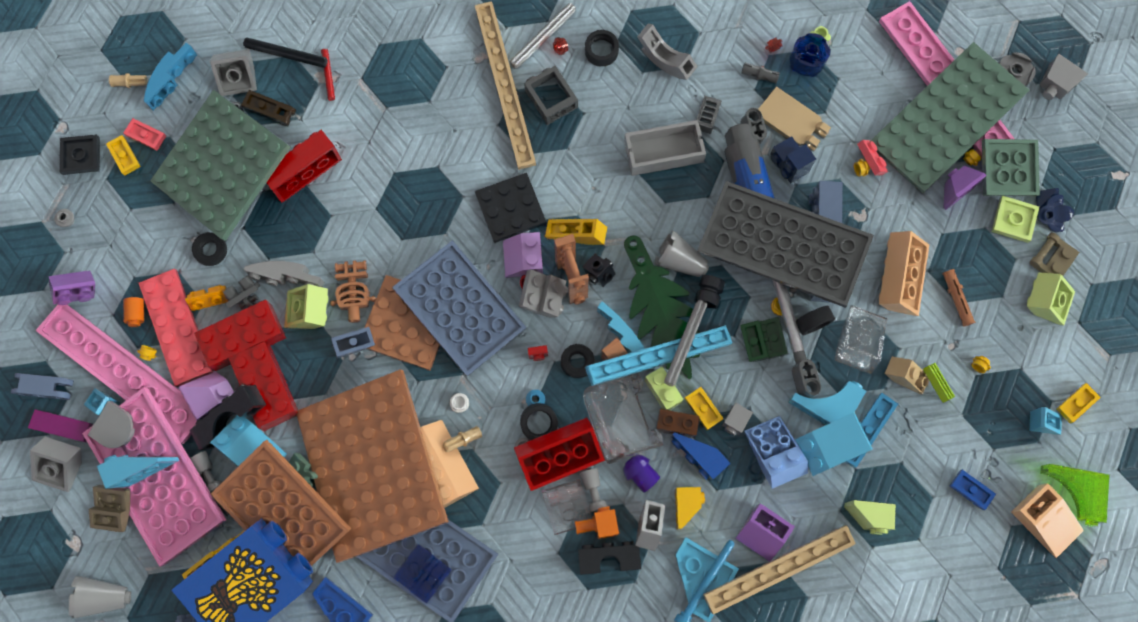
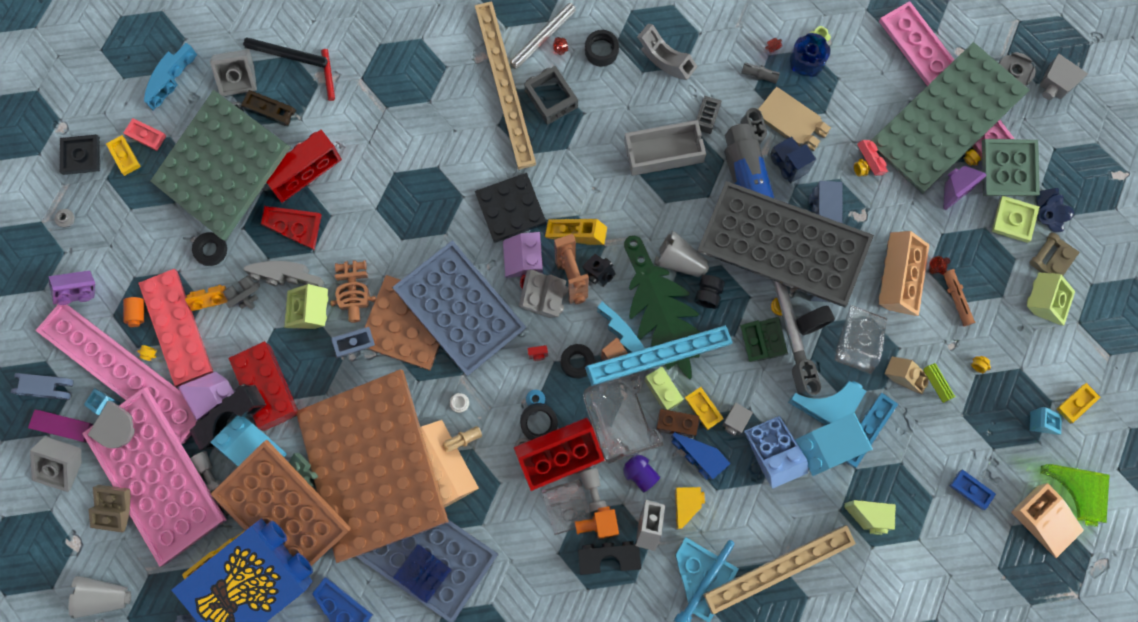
medium azure slope [97,455,180,489] -> none
tan axle [109,73,148,88] -> none
red brick [194,299,287,371] -> none
light grey axle [664,300,707,387] -> none
medium lavender slope [735,503,795,562] -> none
none -> red wing [261,206,322,251]
none -> clear red plate [929,256,950,275]

